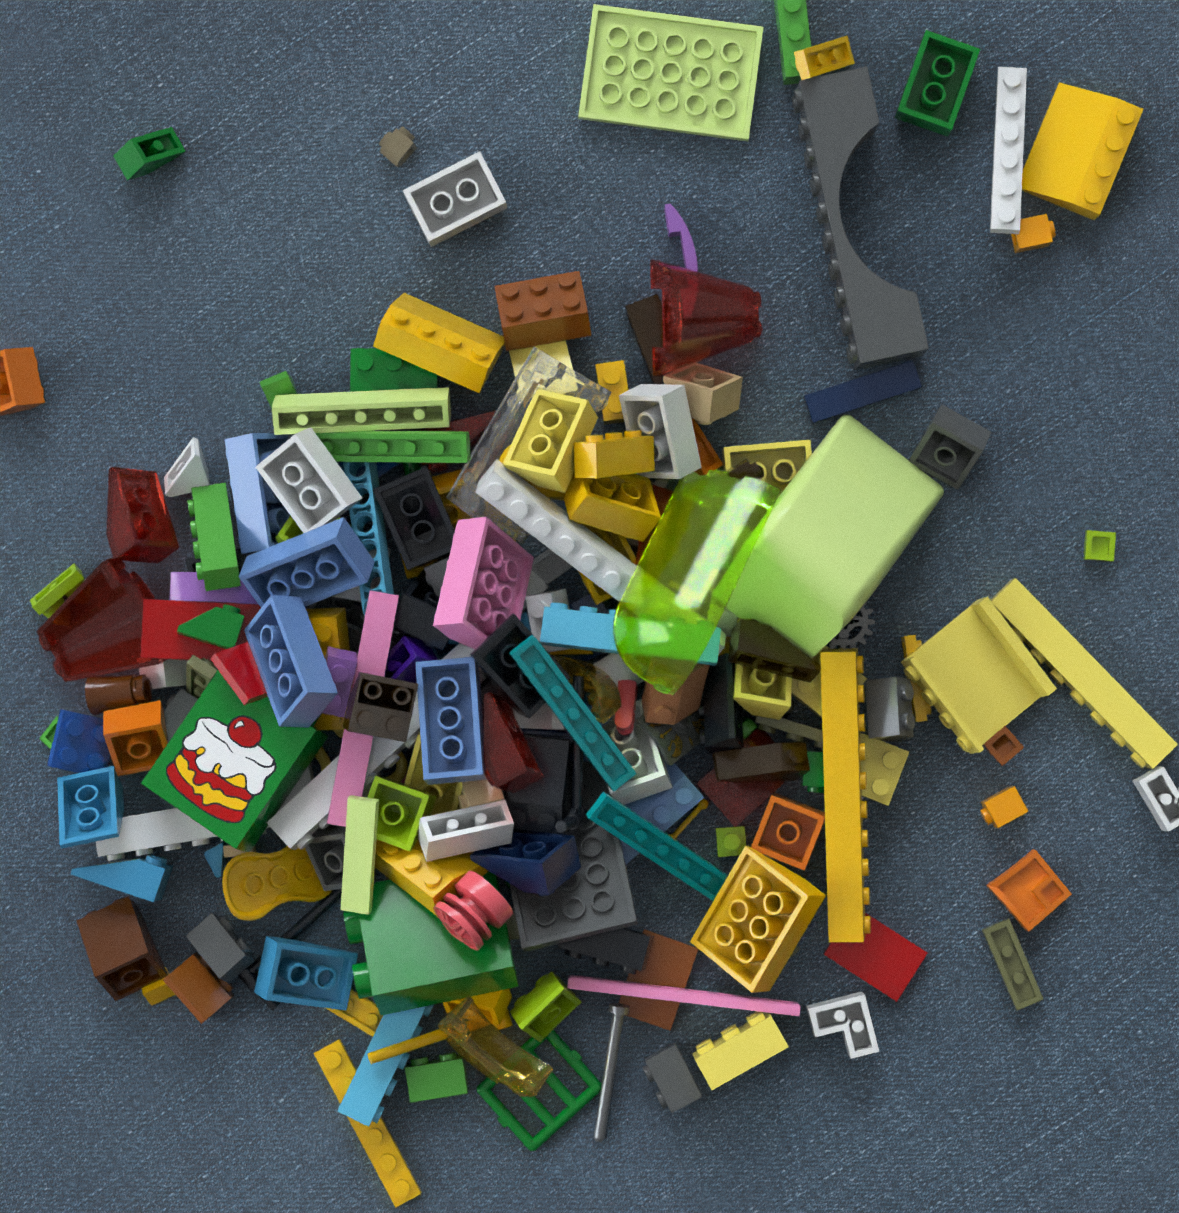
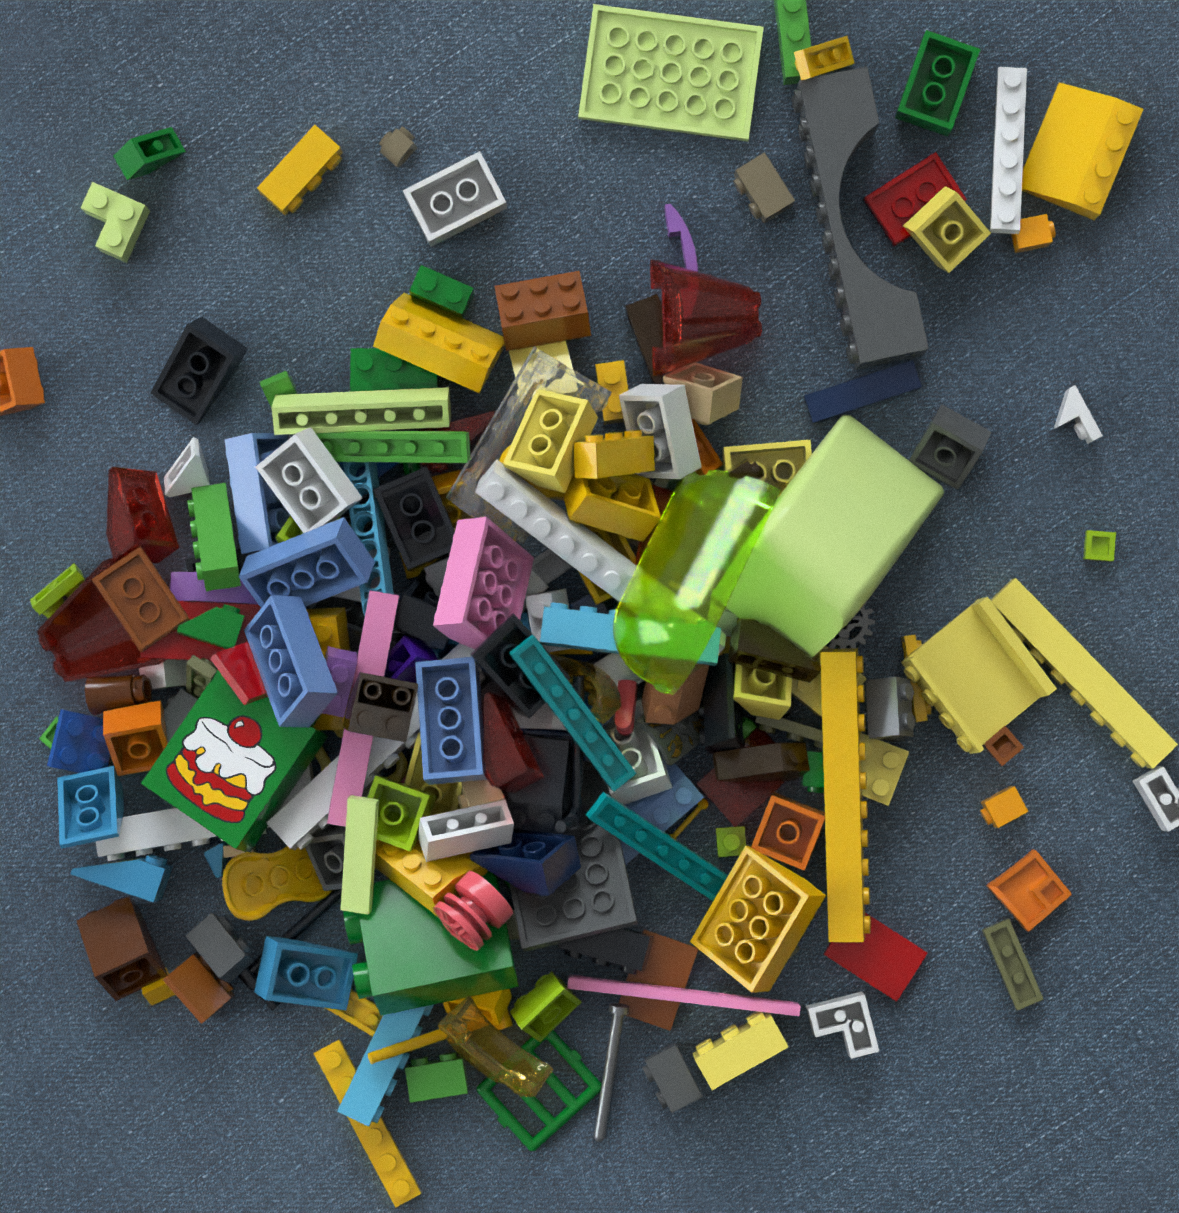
none -> yellowish green brick [81,182,150,263]
none -> dark orange tile [91,546,191,653]
none -> black slope [150,317,248,425]
none -> yellow brick [257,125,343,216]
none -> green brick [409,265,475,319]
none -> dark tan brick [733,152,795,224]
none -> red tile [863,152,967,247]
none -> light yellow brick [903,187,991,273]
none -> white slope [1054,385,1103,444]

